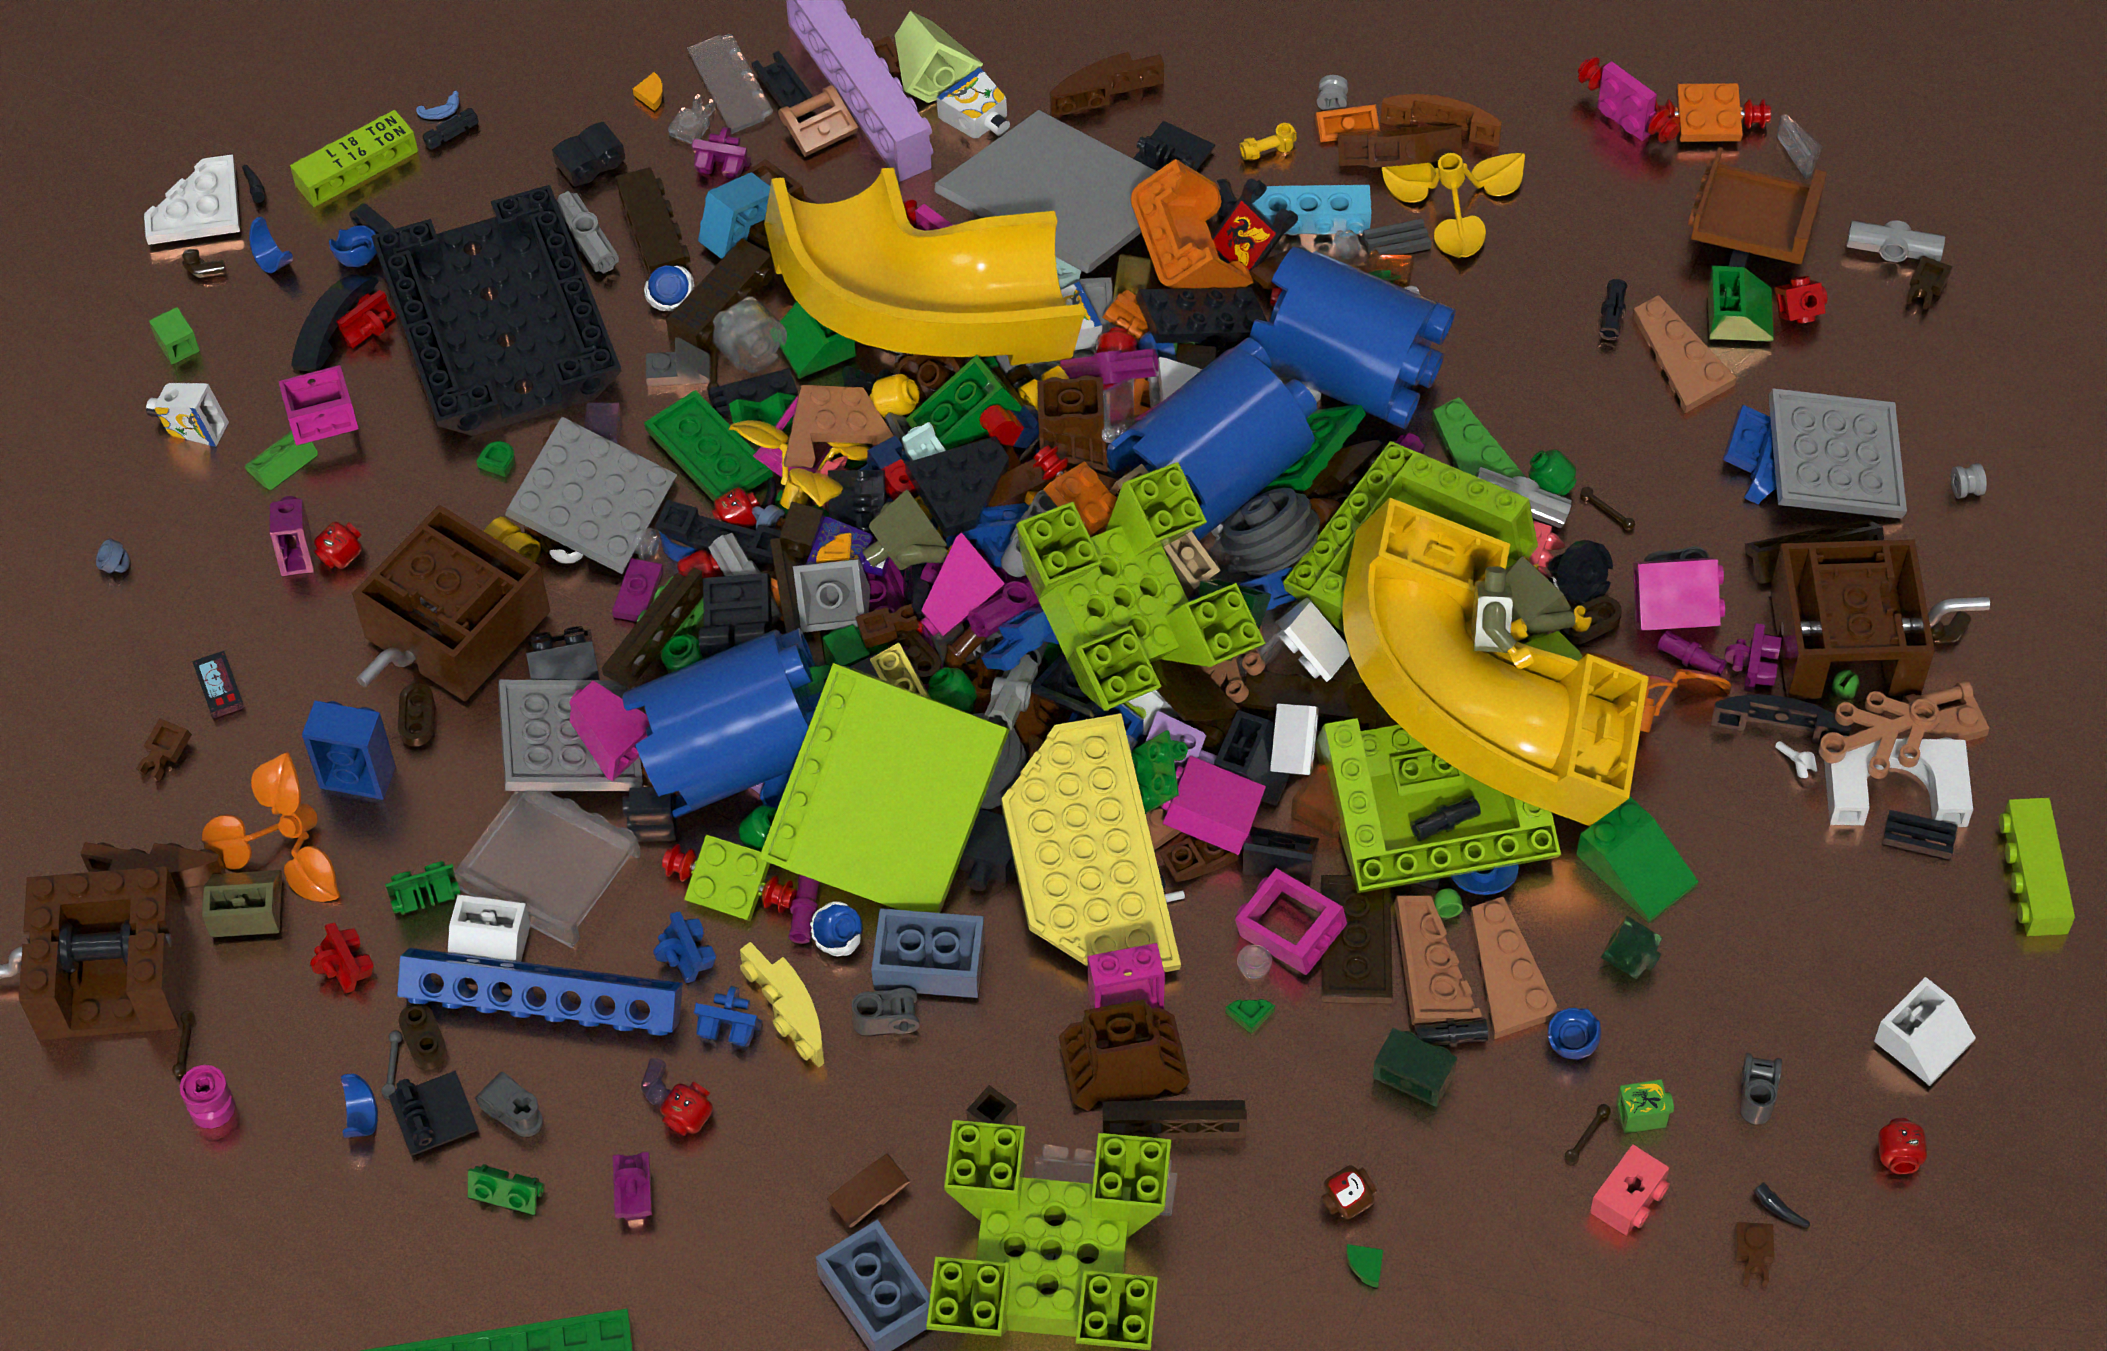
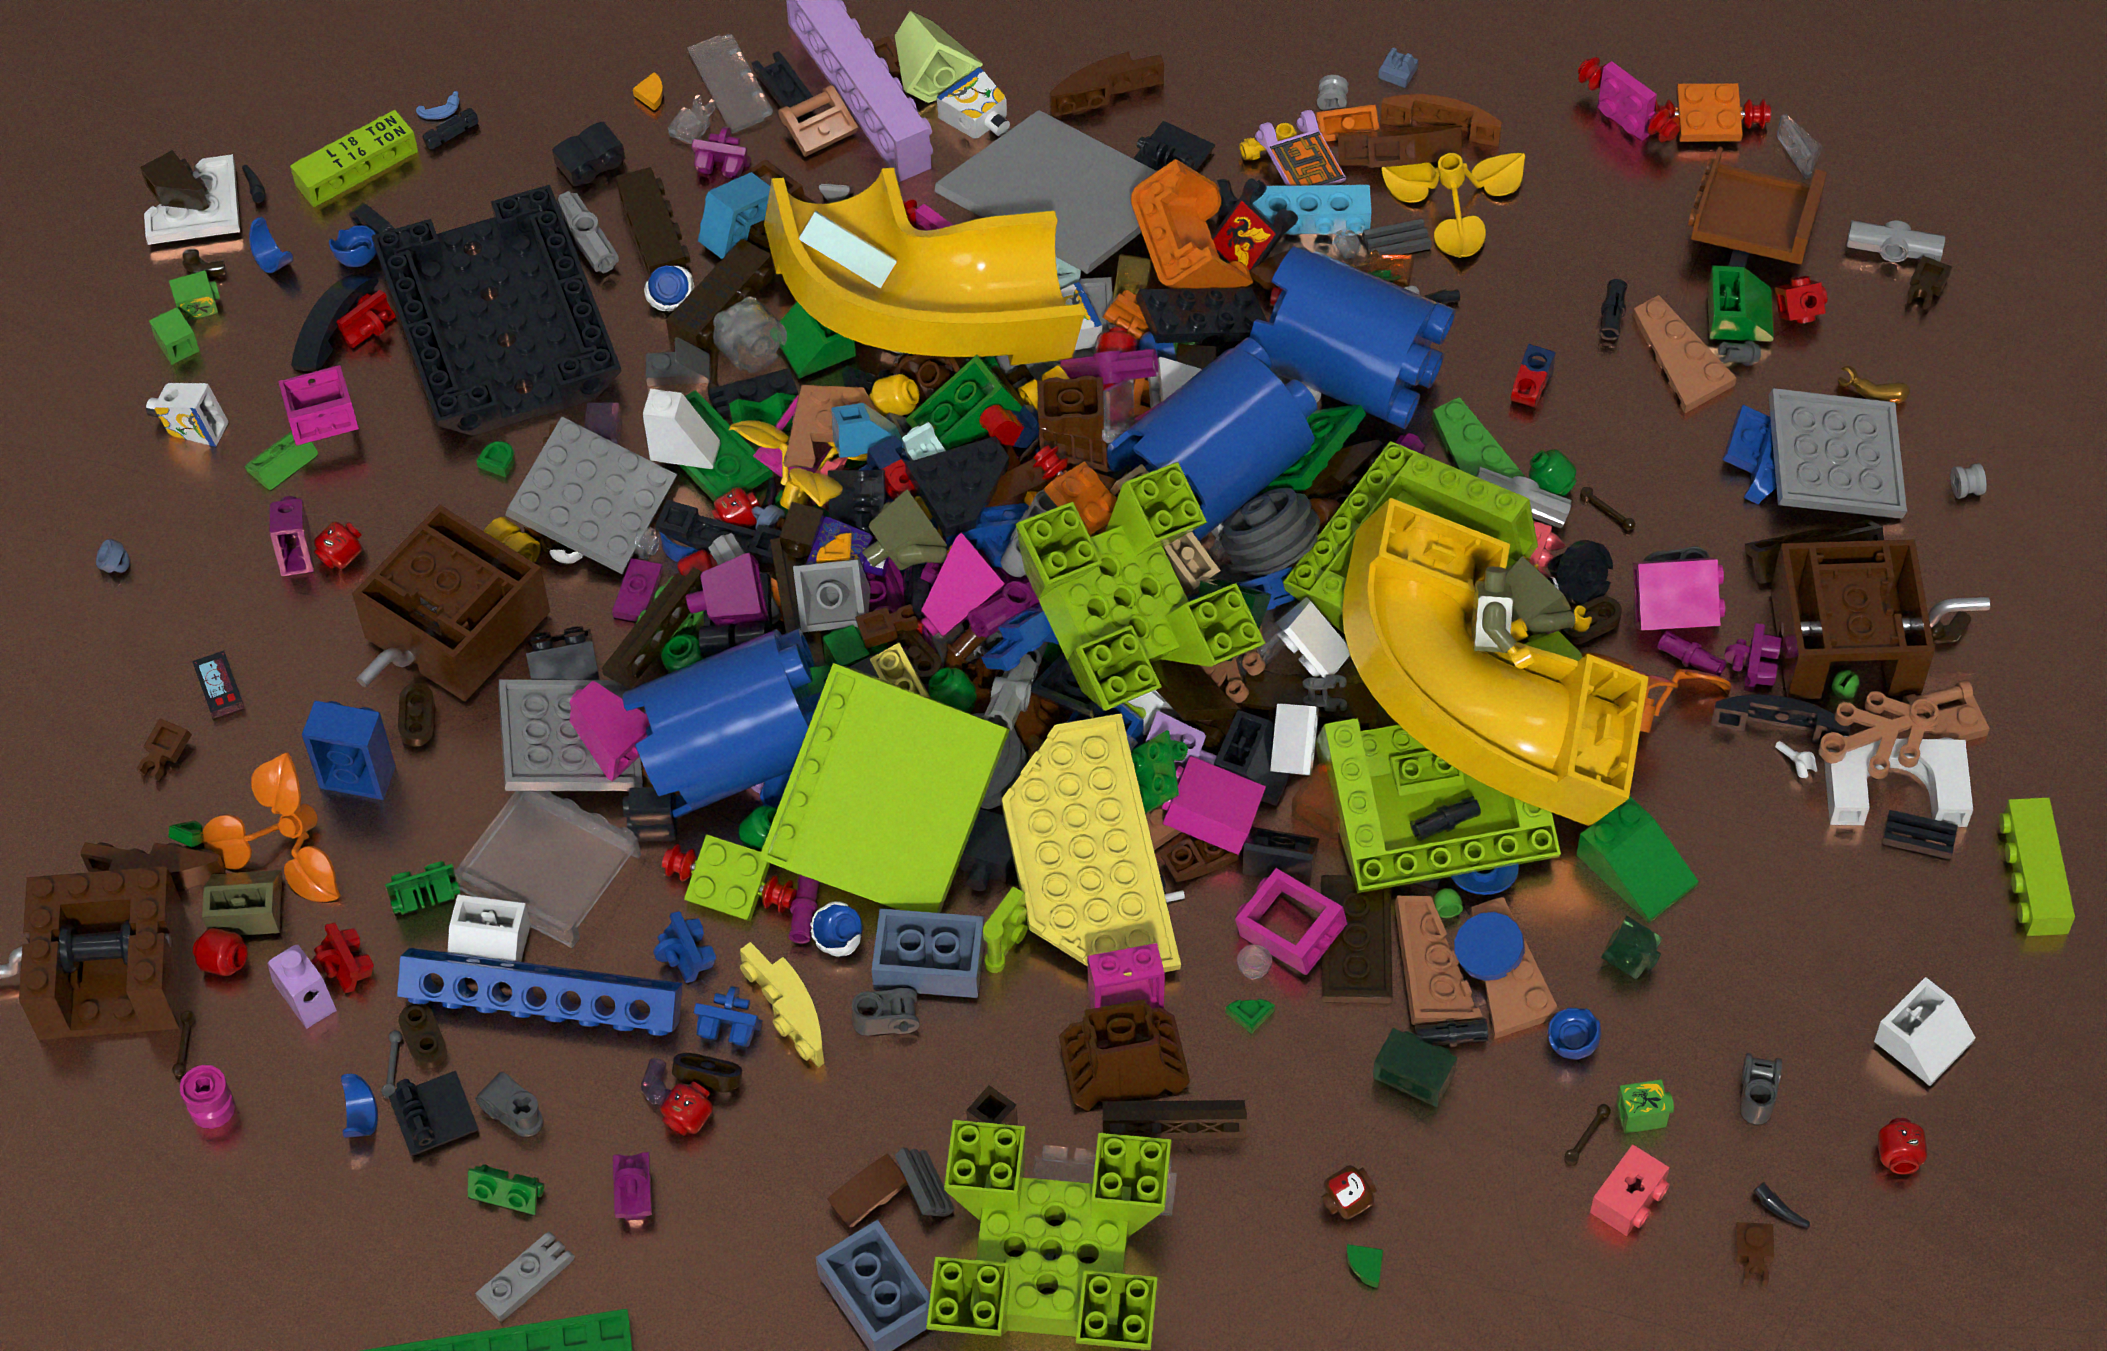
none -> dark brown slope [140,150,209,210]
none -> green tile [168,821,203,847]
none -> bright green brick [169,270,221,321]
none -> red head [193,928,248,977]
none -> lavender torso [267,944,337,1029]
none -> light grey hinge [475,1232,575,1323]
none -> white slope [643,389,720,469]
none -> dark brown plate [672,1053,742,1093]
none -> magenta torso [686,552,769,625]
none -> light aqua tile [799,211,897,288]
none -> light grey slope [819,184,854,203]
none -> dark azure slope [831,403,904,458]
none -> dark grey tile [895,1148,955,1217]
none -> lime plate [983,886,1028,973]
none -> flag [1255,110,1346,186]
none -> flat silver piece [1303,675,1347,712]
none -> sand blue tile [1378,48,1419,88]
none -> black helmet [1424,289,1460,305]
none -> blue tile [1454,912,1525,981]
none -> red leg [1511,344,1556,408]
none -> dark grey pin [1718,341,1761,366]
none -> pearl gold arm [1838,365,1910,403]

